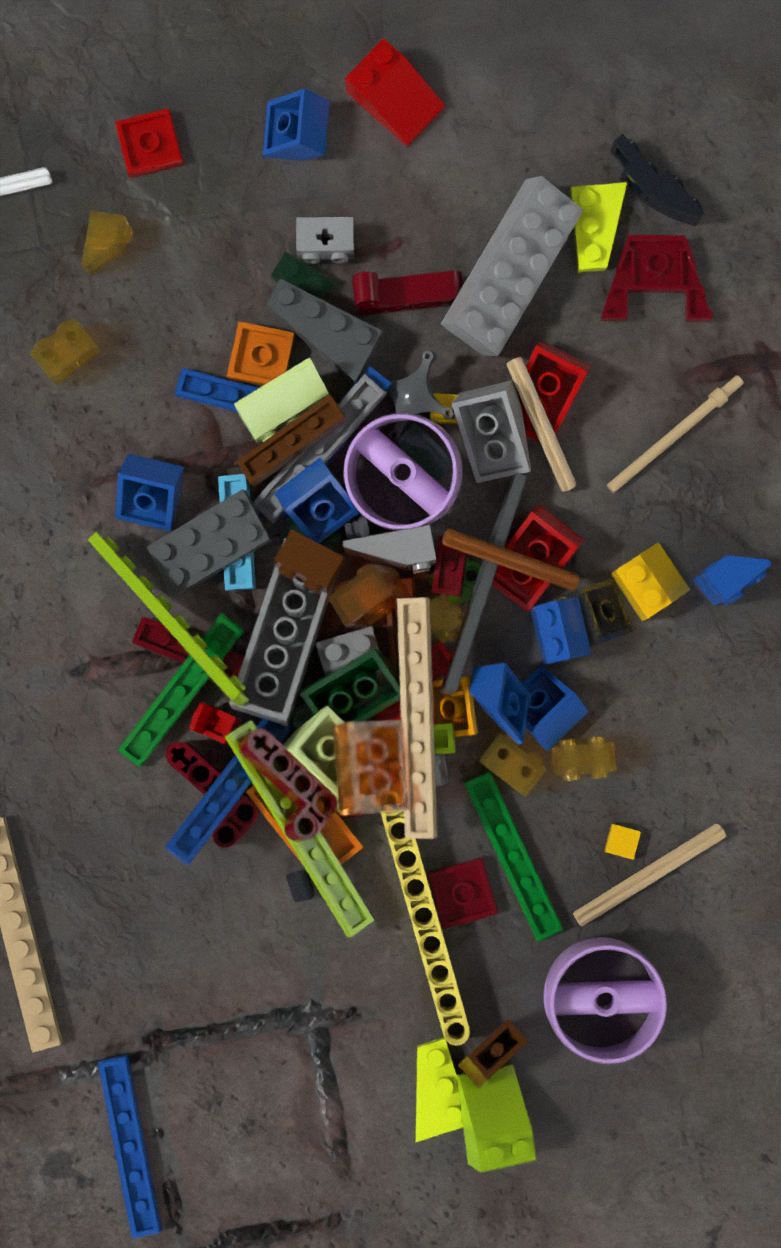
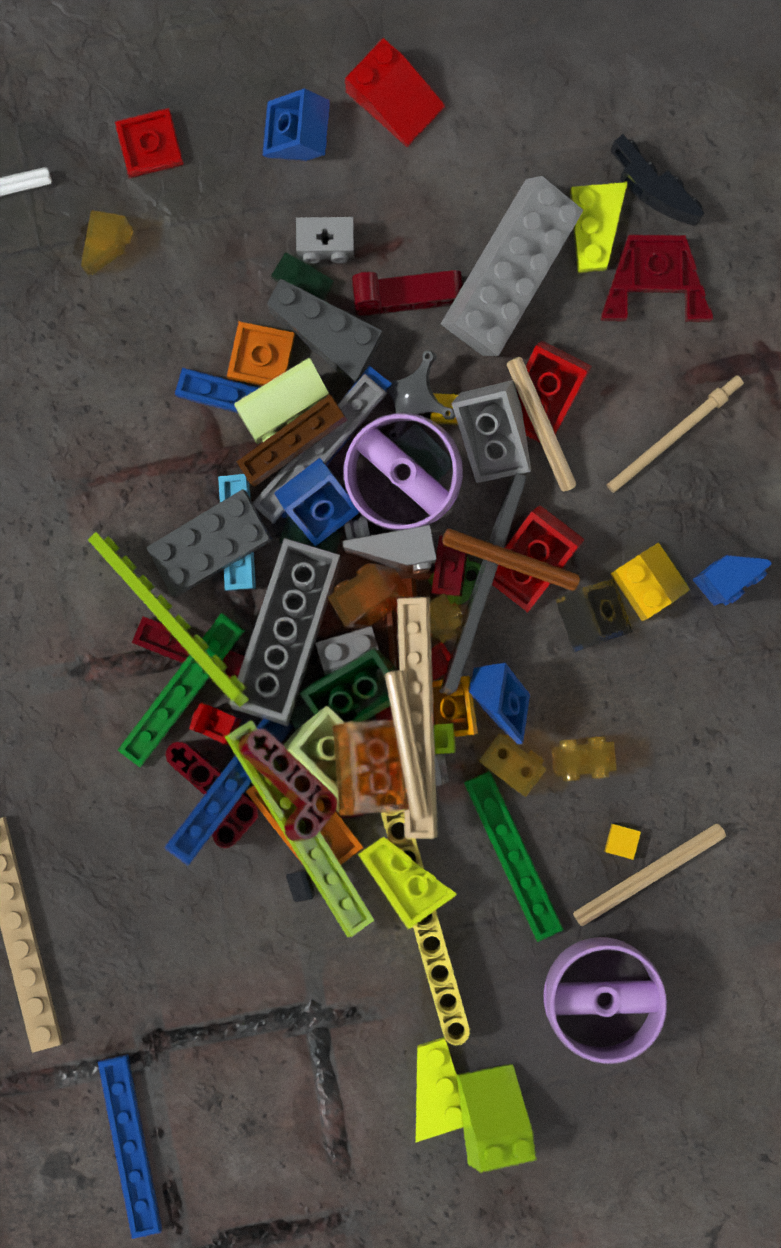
clear yellow brick [29,318,101,386] -> none
blue slope [115,454,184,532] -> none
reddish brown brick [274,529,344,594] -> none
dark red tile [427,857,499,930] -> none
reddish brown brick [458,1018,529,1088] -> none
blue slope [522,665,589,752] -> none
blue slope [530,597,591,666] -> none
none -> neon yellow wing [358,837,457,929]
none -> tan axle [385,671,429,820]

